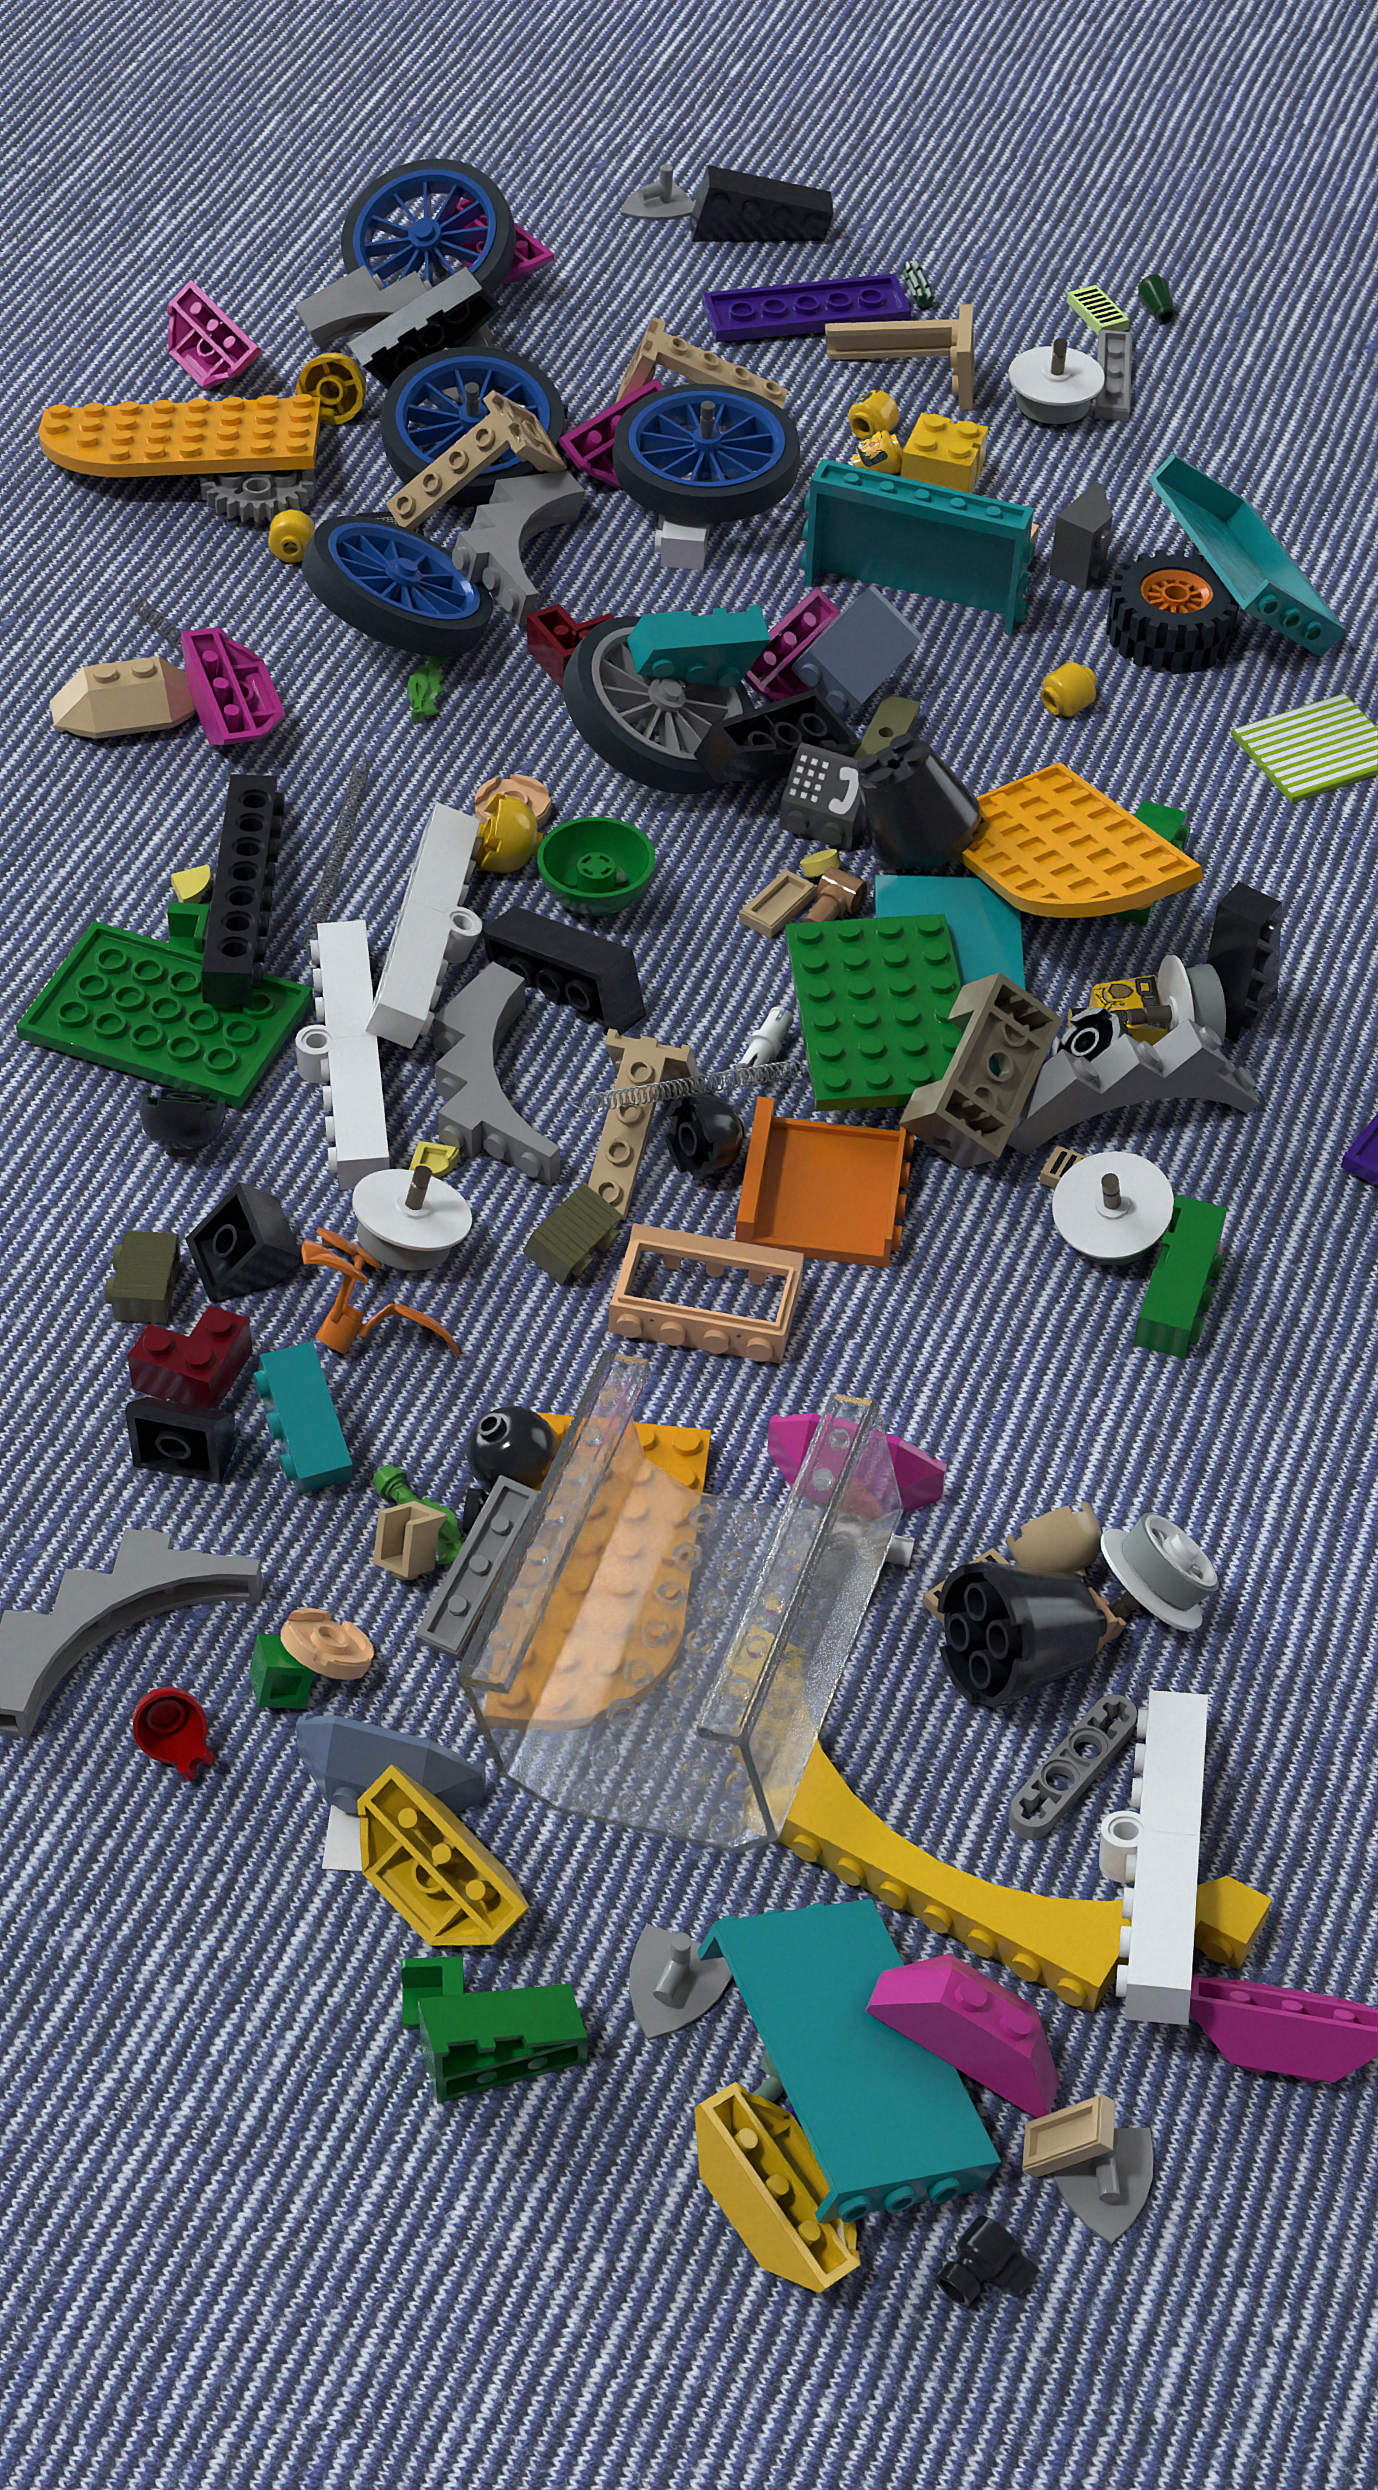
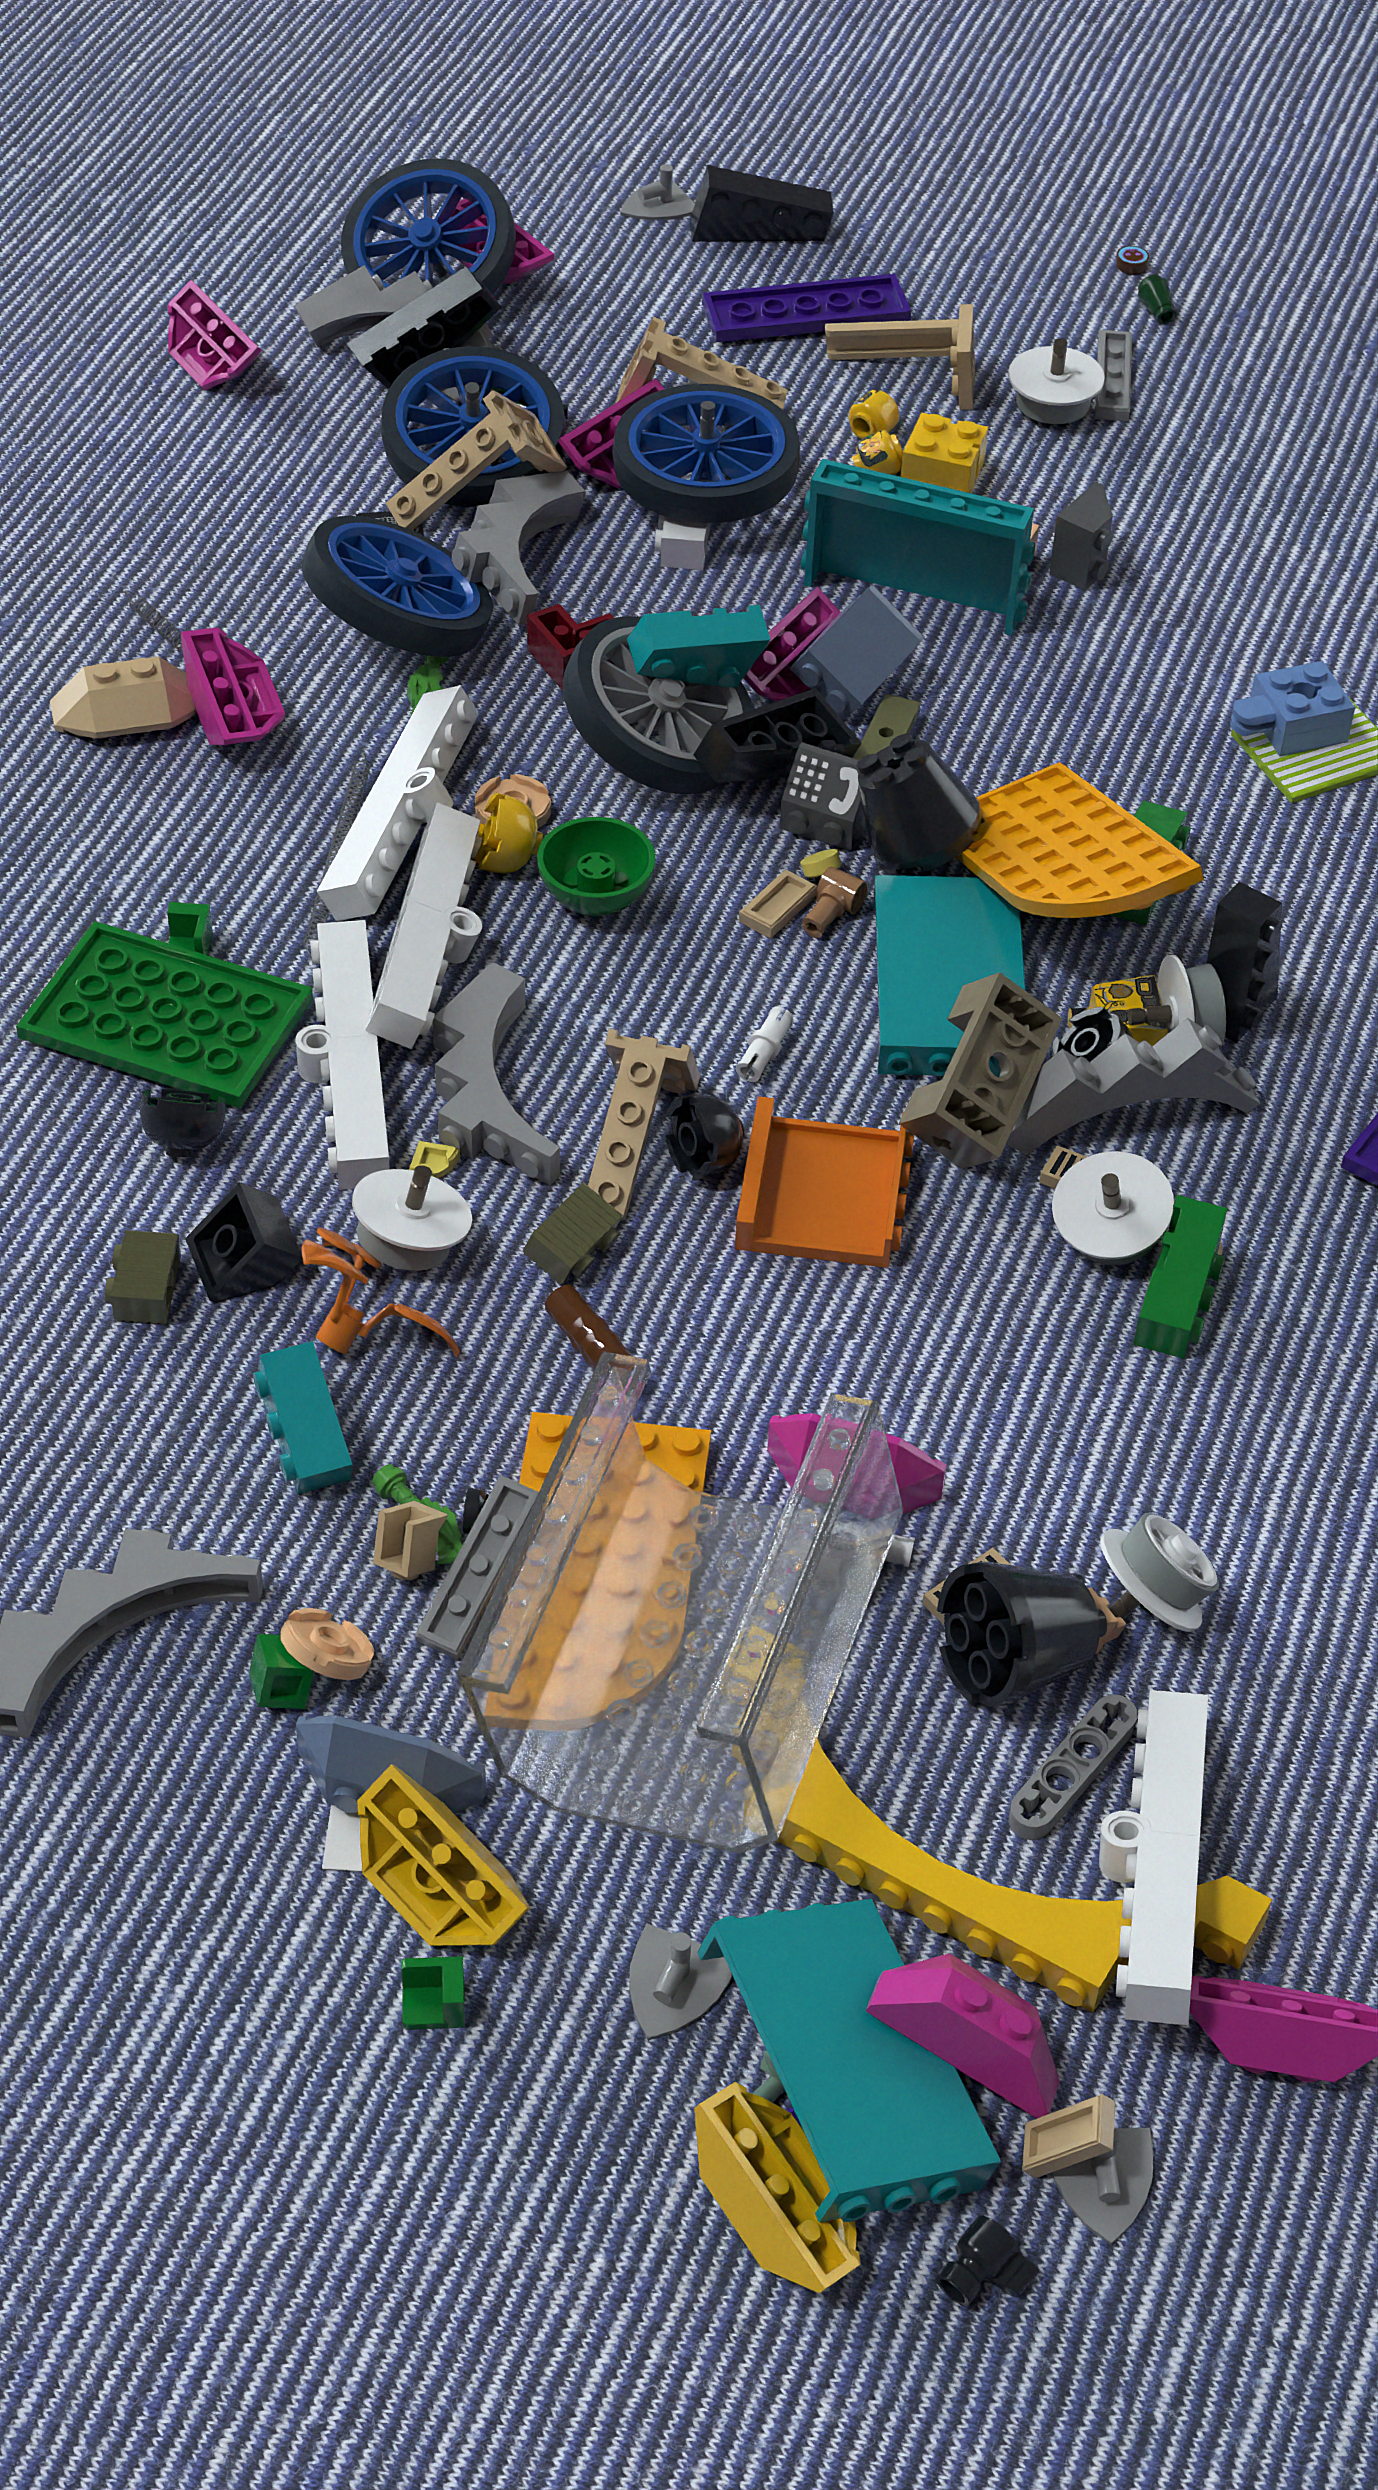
light orange plate [38,394,322,477] -> none
black slope [125,1397,238,1484] -> none
dark red brick [127,1305,253,1409] -> none
red piece [132,1686,215,1781] -> none
light yellow tile [171,864,211,904] -> none
light grey gear [200,469,316,523] -> none
black brick [201,774,285,1005] -> none
yellow head [268,509,316,564] -> none
yellow cylinder [296,352,367,425] -> none
green wedge [418,1984,588,2104] -> none
black cylinder [466,1405,561,1494] -> none
black wedge [481,906,646,1036] -> none
light grey piece [571,1060,809,1114] -> none
light nougat window [609,1223,804,1364] -> none
green plate [785,913,964,1112] -> none
dark green axle [903,260,935,309] -> none
tan cylinder [1005,1502,1102,1579] -> none
yellow head [1040,662,1097,718] -> none
yellowish green tile [1067,285,1130,335] -> none
black wheel [1106,550,1239,674] -> none
teal panel [1148,453,1347,657] -> none
none -> white hinge [317,685,478,921]
none -> reddish brown axle [545,1285,648,1399]
none -> reddish brown tile [1116,246,1149,274]
none -> medium blue brick [1230,661,1355,756]

